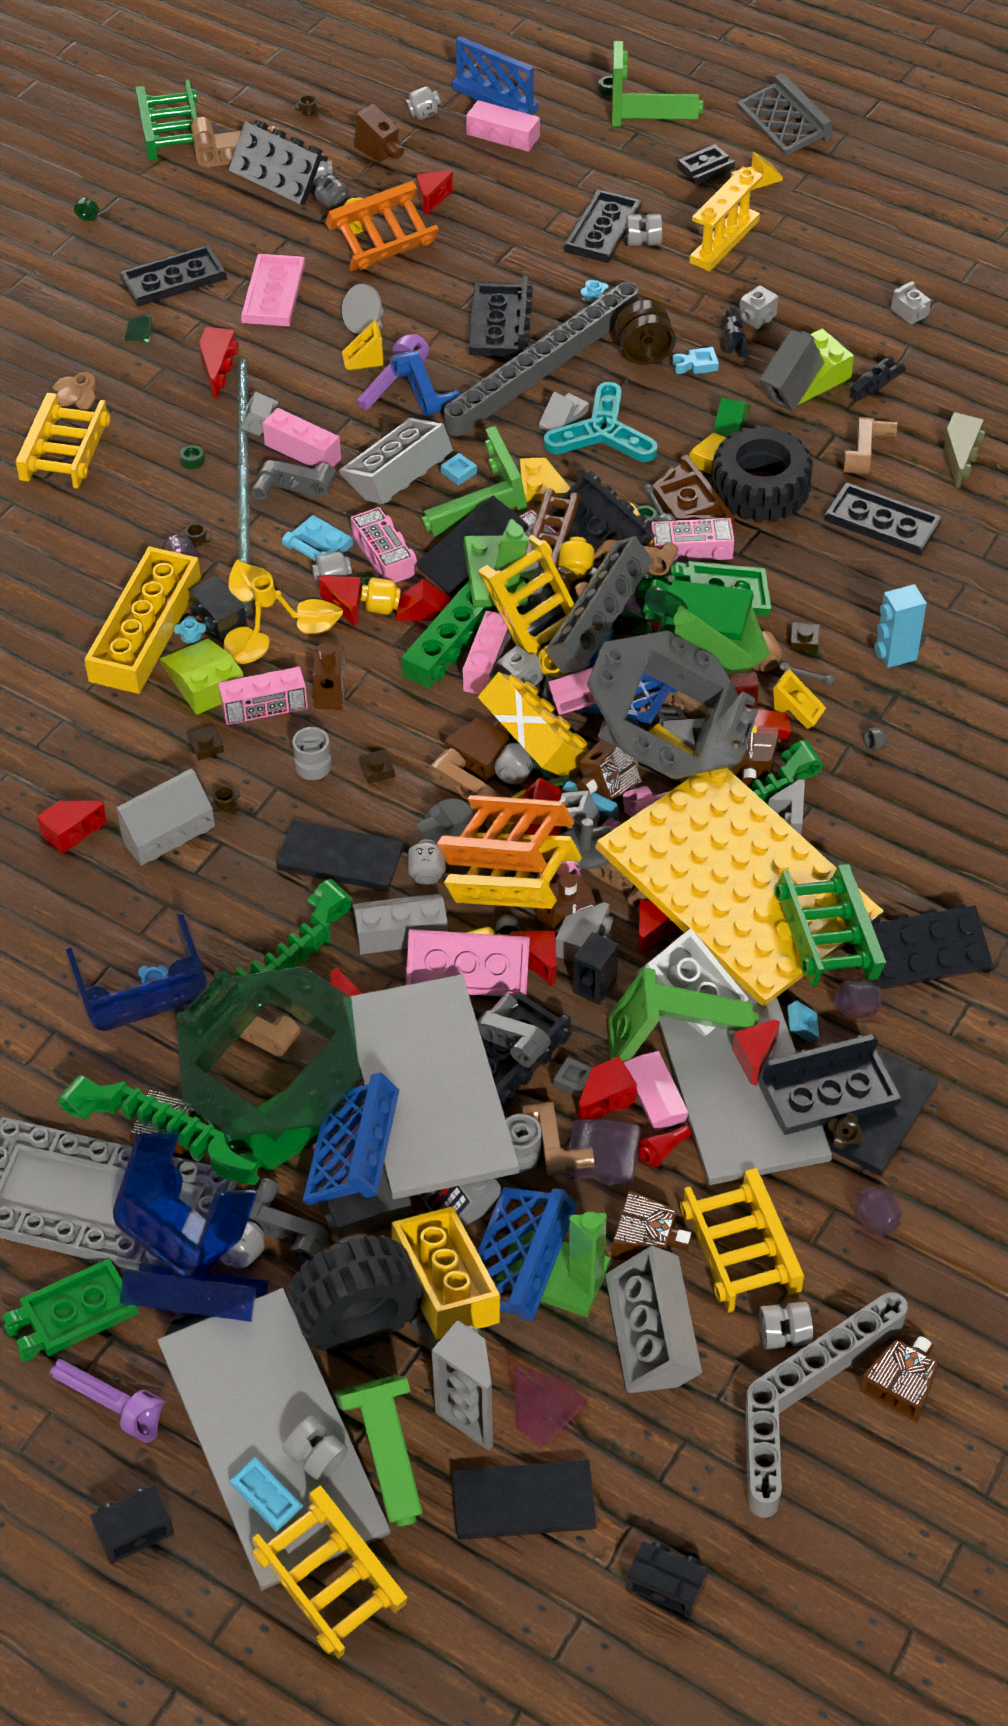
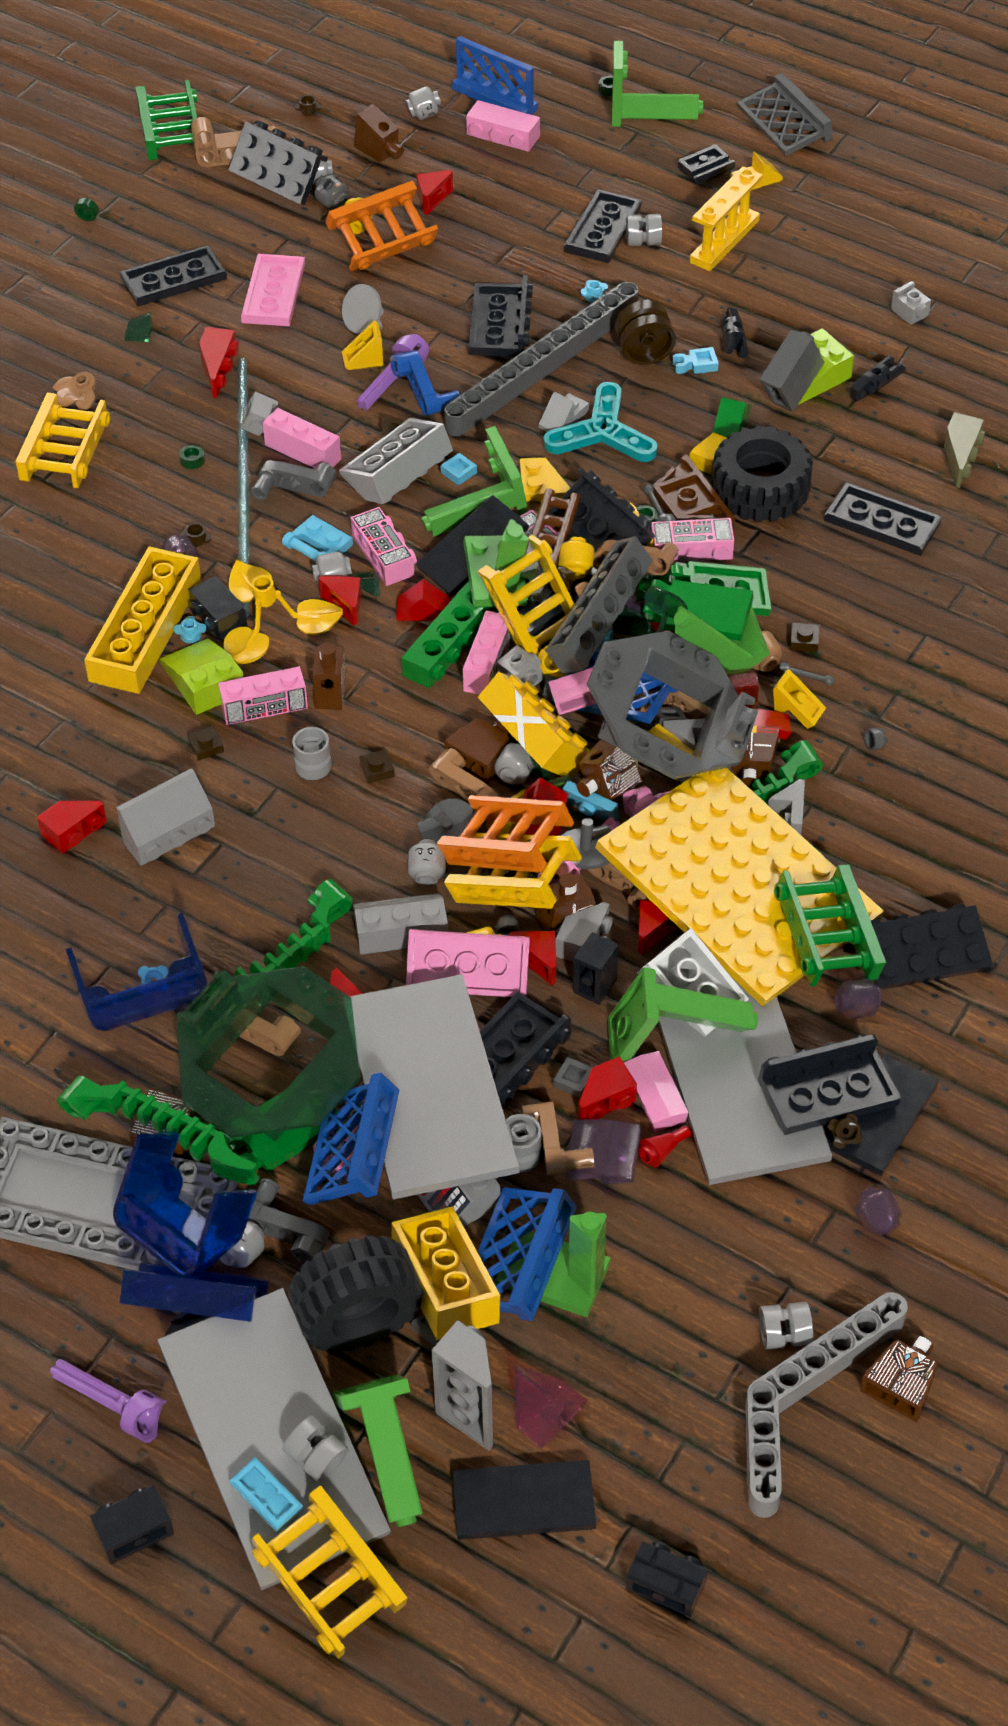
green tile [2,1258,138,1362] -> none
dark brown plate [211,785,241,813] -> none
black tile [276,820,404,892] -> none
dark grey brick [317,1164,412,1244] -> none
yellow head [360,577,400,615] -> none
dark grey beam [477,994,551,1067] -> none
light grey brick [560,791,600,831] -> none
light grey slope [605,1246,702,1393] -> none
reddish brown torso [612,1191,692,1260] -> none
yellow fence [680,1168,804,1313] -> none
red slope [732,1019,780,1086] -> none
light grey brick [739,285,778,329] -> none
medium azure plate [788,1001,819,1043] -> none
medium nougat beam [843,417,897,475] -> none
medium azure brick [874,584,927,668] -> none

